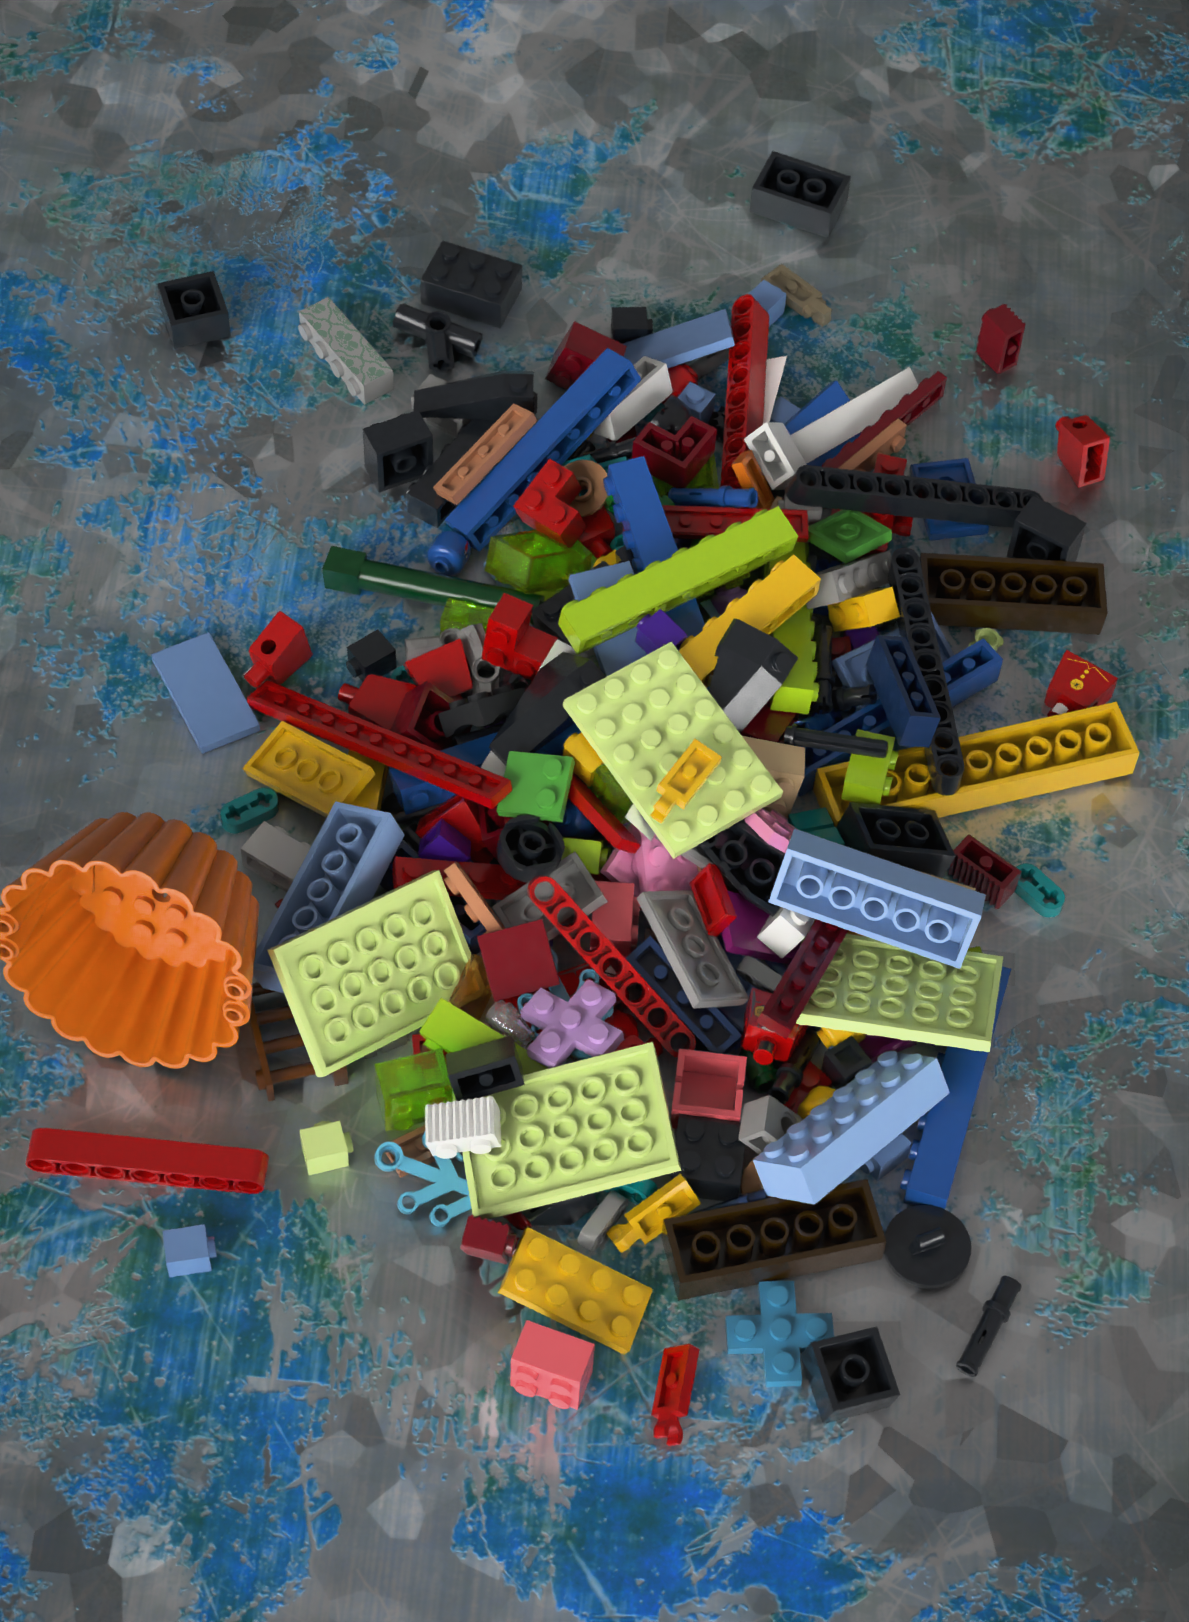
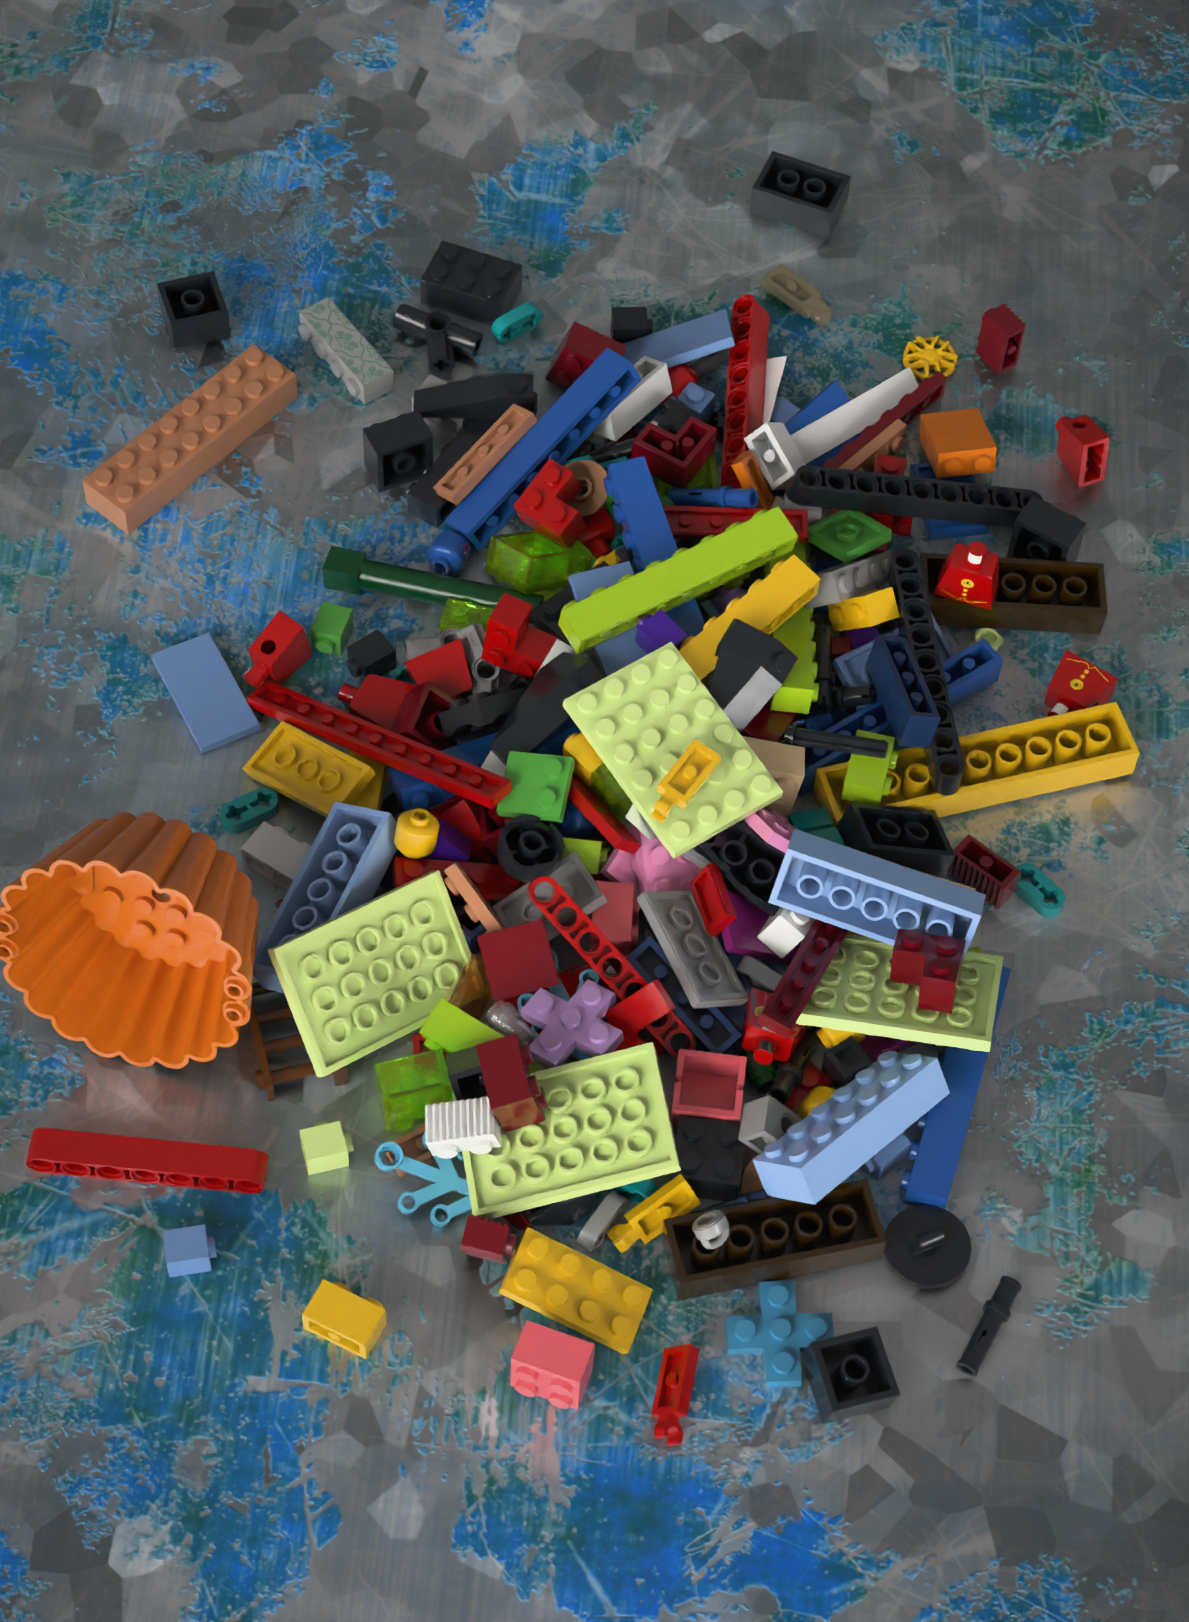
medium blue brick [748,280,786,327] -> none
none -> nougat brick [82,344,298,535]
none -> yellow brick [302,1279,387,1359]
none -> bright green brick [310,601,354,656]
none -> yellow head [393,808,440,859]
none -> dark red brick [475,1033,548,1132]
none -> teal beam [491,302,543,344]
none -> red tile [605,979,676,1040]
none -> light grey tile [692,1210,730,1249]
none -> dark red brick [890,929,966,1014]
none -> yellow wheel [903,335,957,380]
none -> orange brick [919,408,997,479]
none -> red torso [934,541,999,610]

